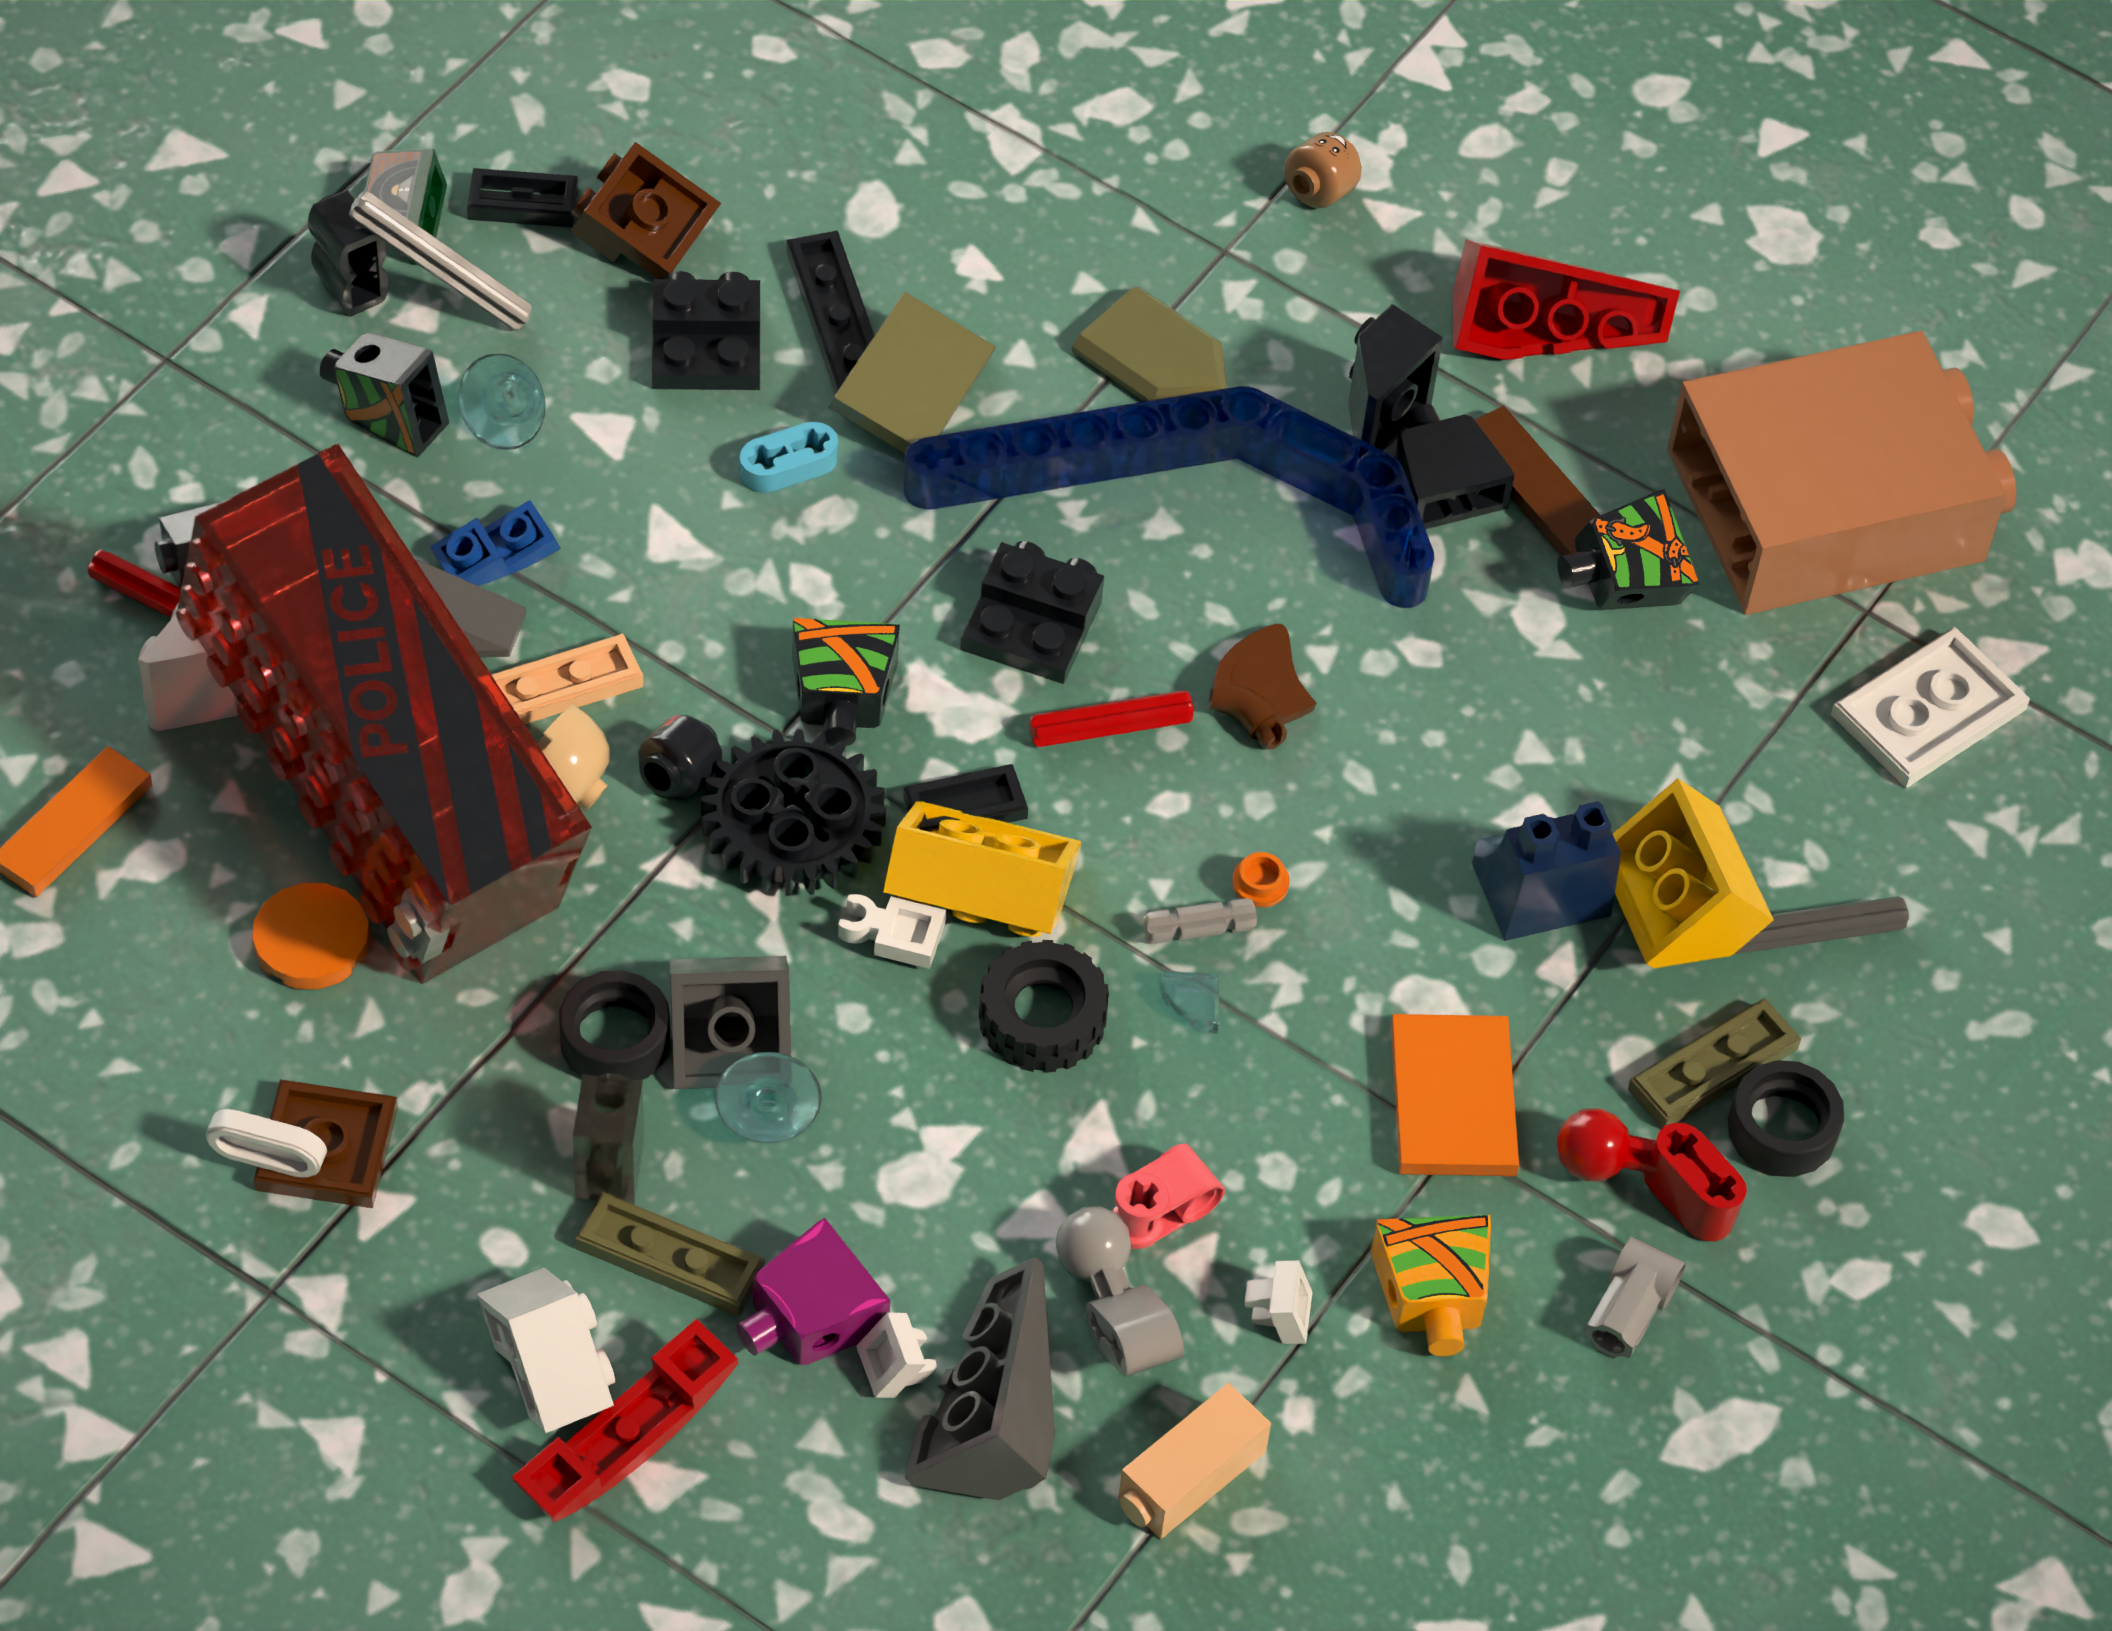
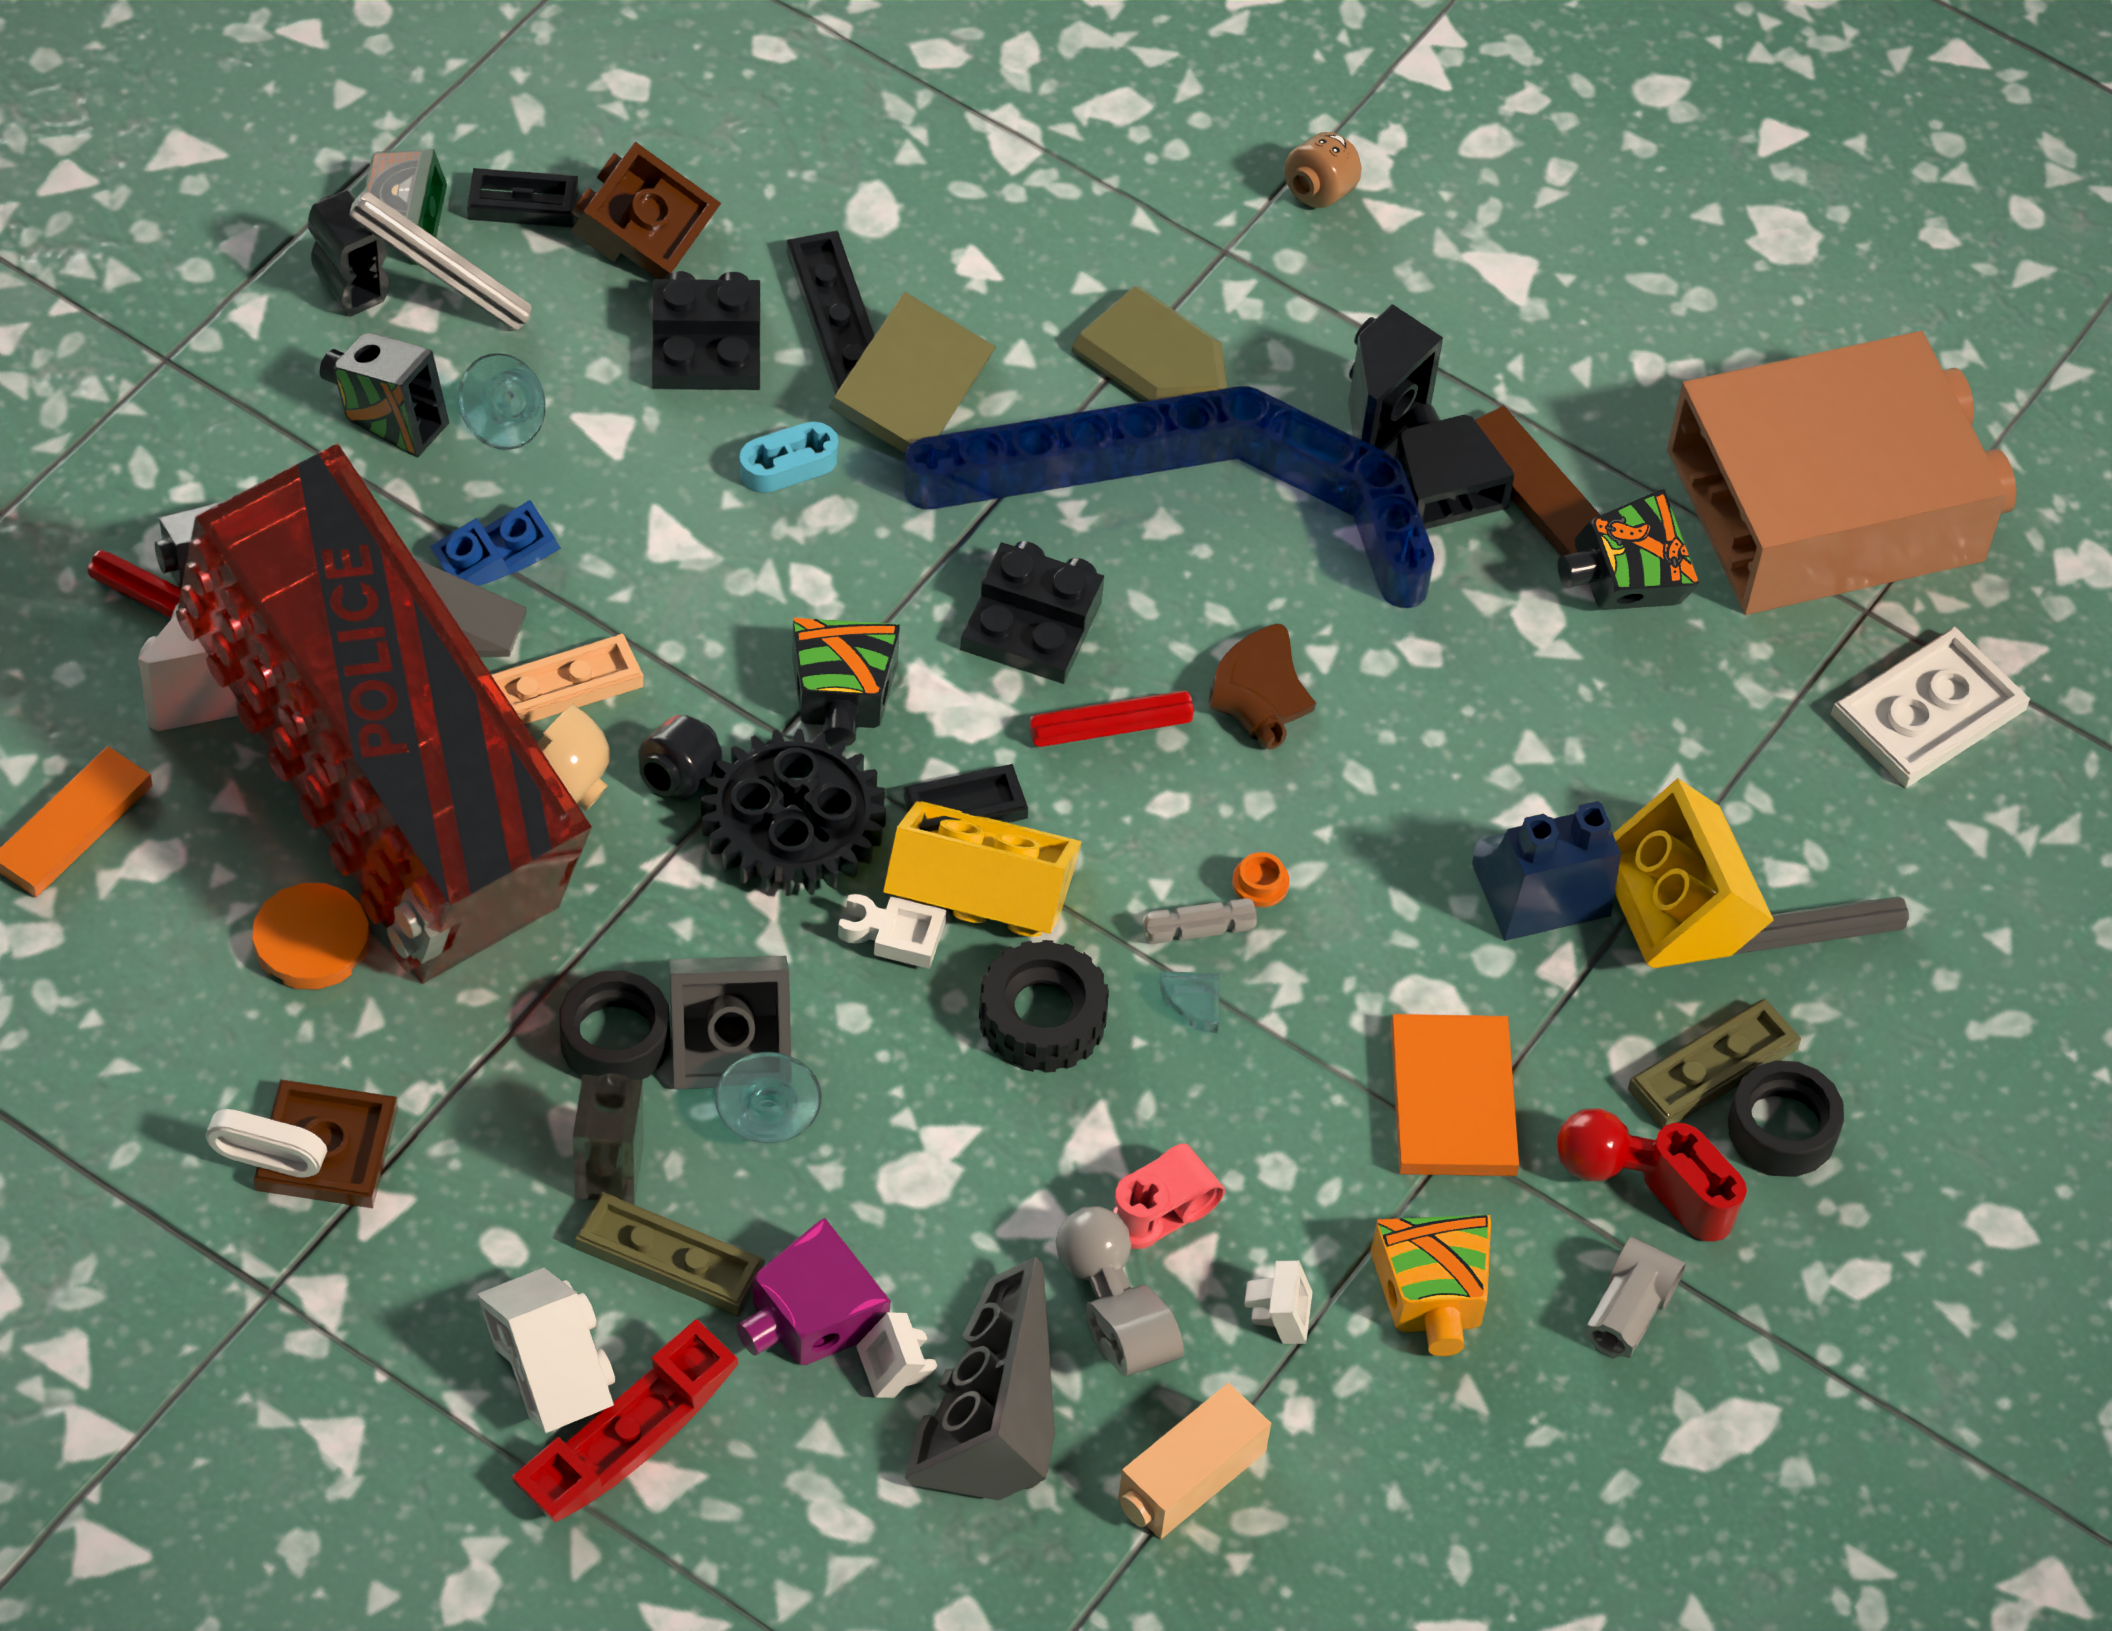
red wedge [1453,239,1680,360] -> none

